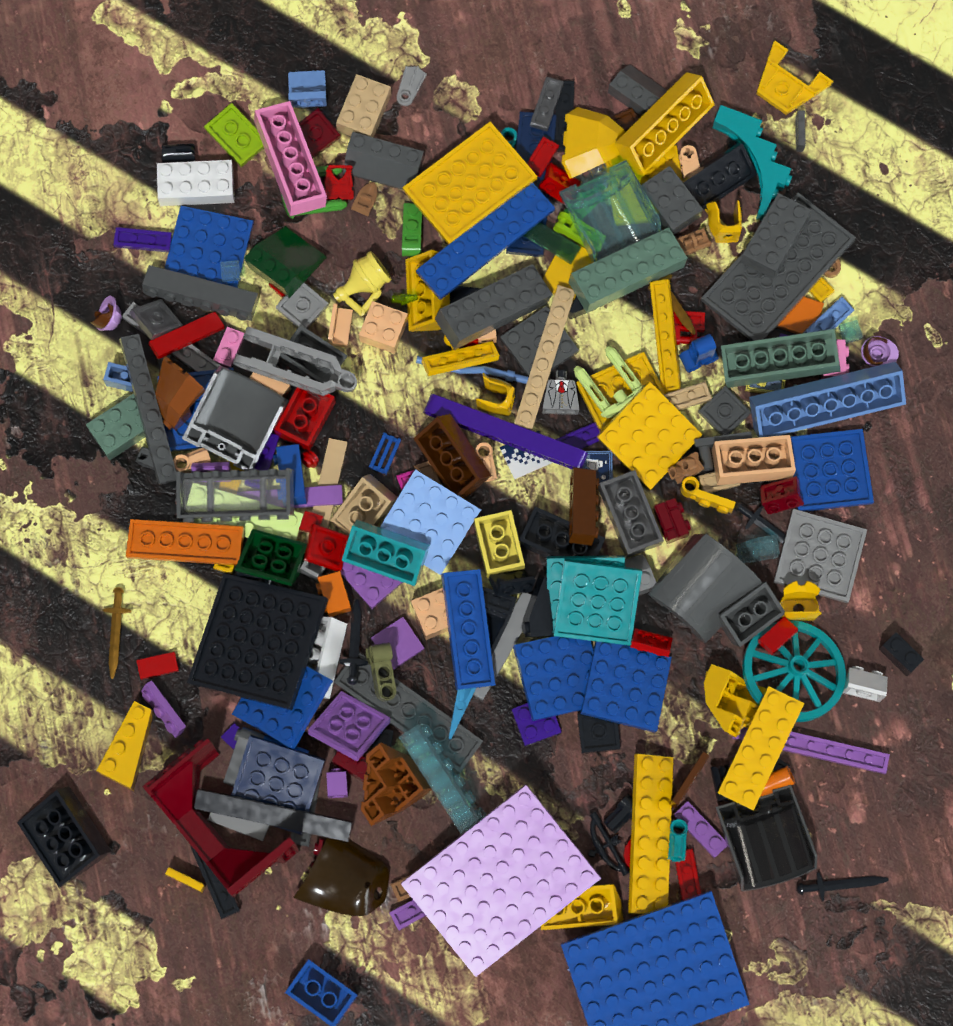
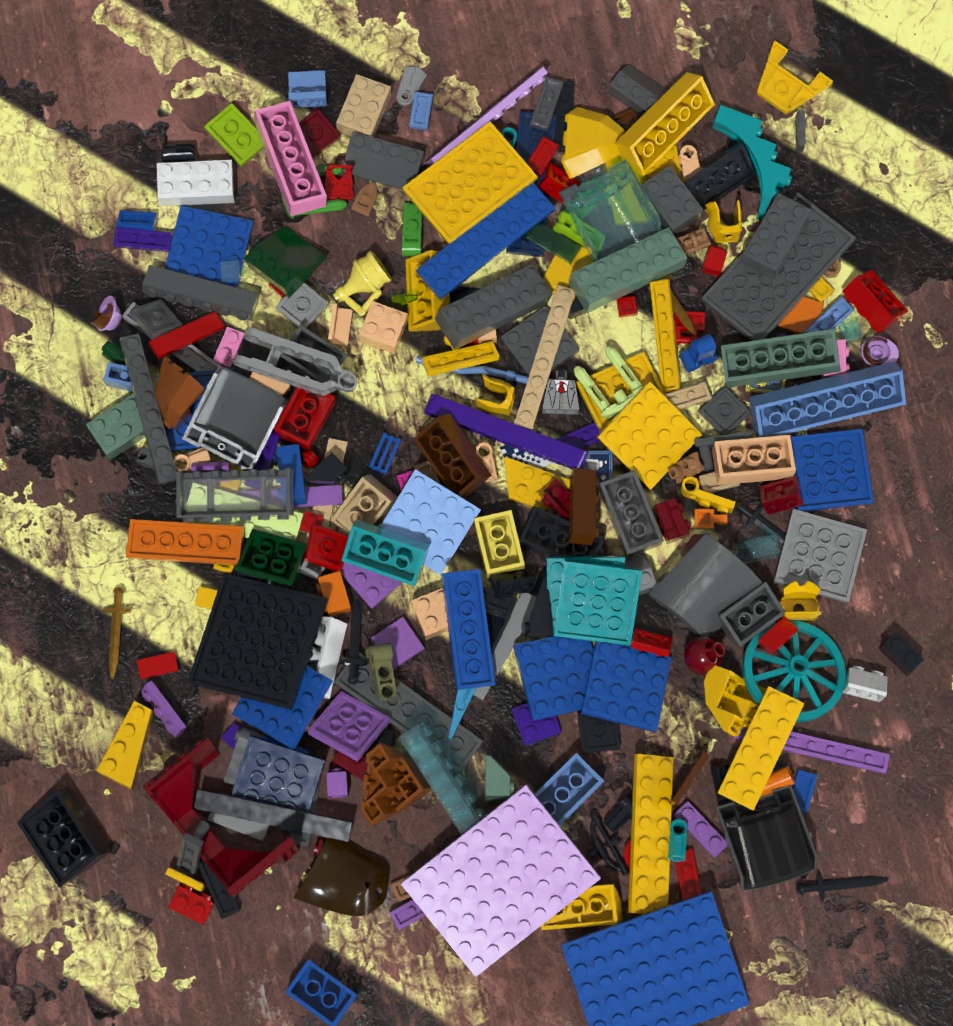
none -> dark green brick [101,340,126,365]
none -> blue plate [116,210,157,231]
none -> red bracket [168,884,215,925]
none -> dark grey piece [176,821,210,879]
none -> yellow tile [195,586,218,610]
none -> black slope [304,452,349,486]
none -> medium blue plate [409,92,433,131]
none -> lavender plate [424,67,548,168]
none -> sand green slope [485,756,514,803]
none -> yellow wing [504,457,570,511]
none -> medium blue brick [534,753,604,826]
none -> dark red bracket [538,478,570,521]
none -> red tile [616,296,638,318]
none -> dark red brick [684,636,725,675]
none -> orange plate [694,509,727,529]
none -> red brick [702,246,728,278]
none -> blue tile [788,770,817,814]
none -> red slope [842,270,908,333]

